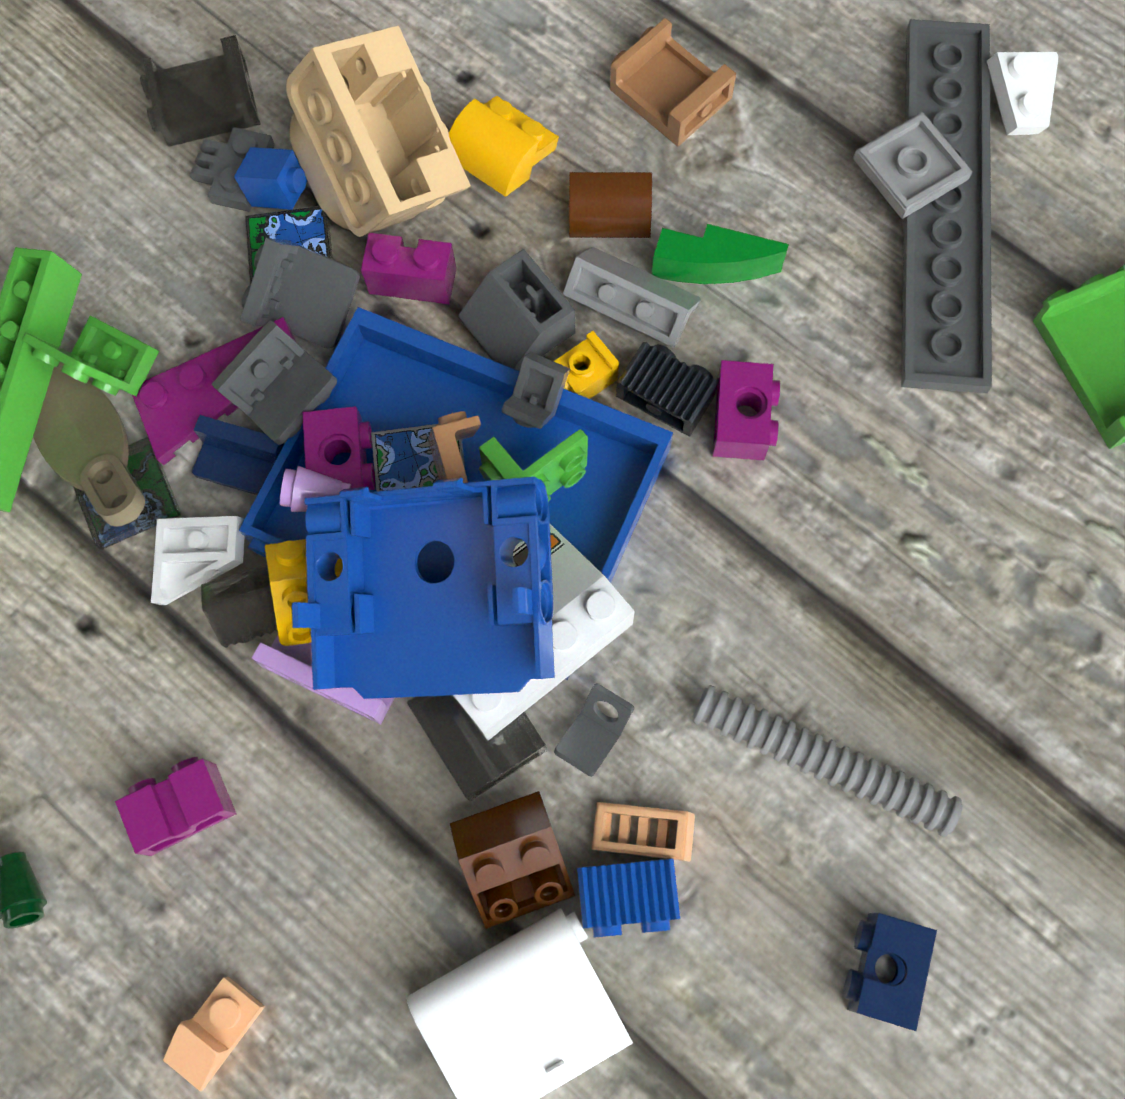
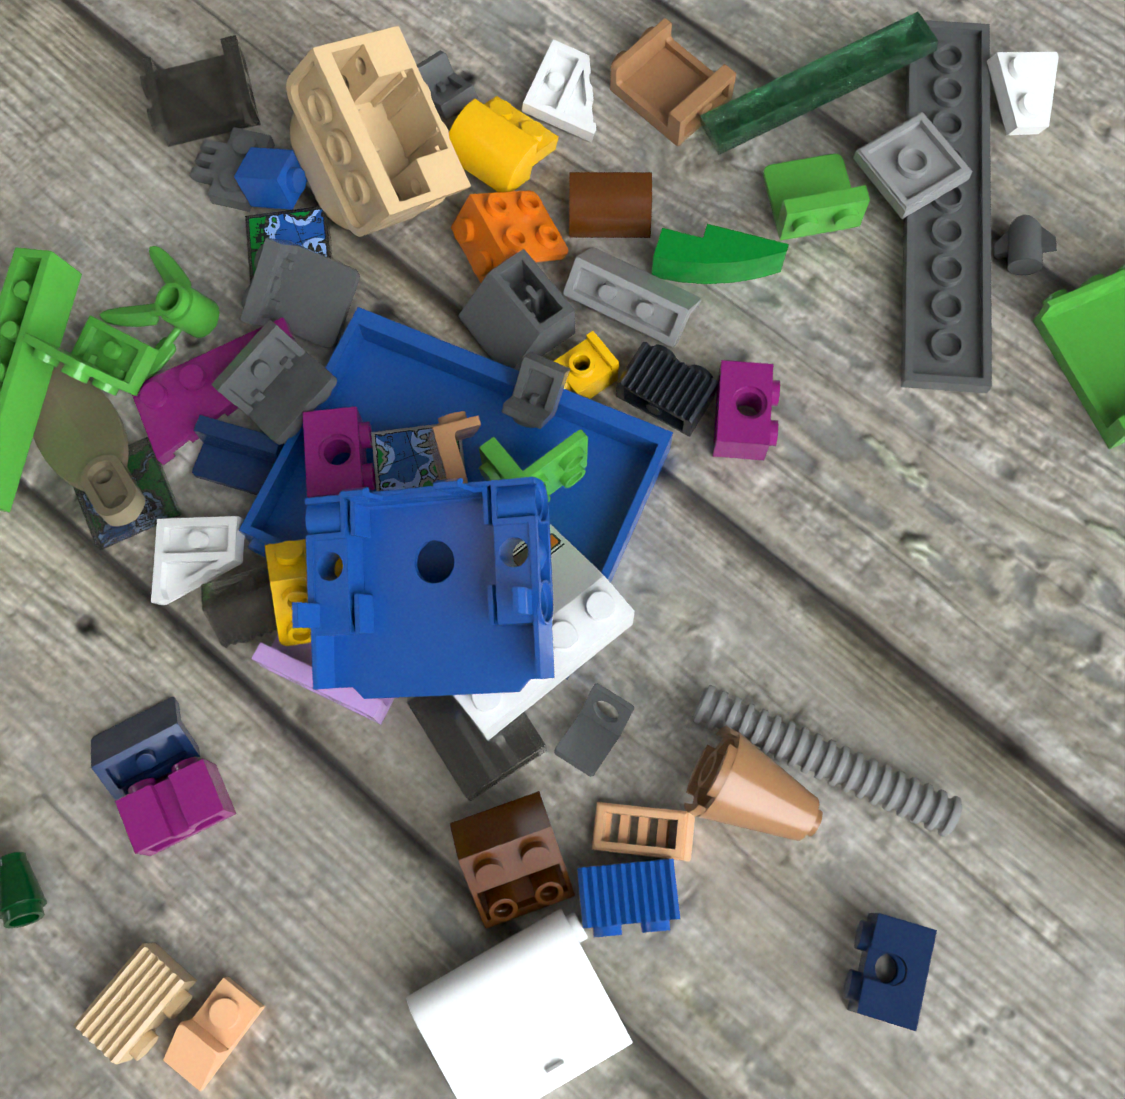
lavender cone [280,466,351,512] -> none
magenta brick [361,233,457,305] -> none
none -> tan brick [74,943,197,1065]
none -> dark blue panel [91,697,200,801]
none -> bright green plant [100,246,220,380]
none -> dark grey bracket [417,50,478,120]
none -> orange bracket [450,190,569,283]
none -> white wing [522,39,596,142]
none -> medium nougat cone [684,725,823,841]
none -> clear green plate [700,12,938,155]
none -> bright green bracket [763,153,870,241]
none -> dark grey piece [994,214,1057,275]

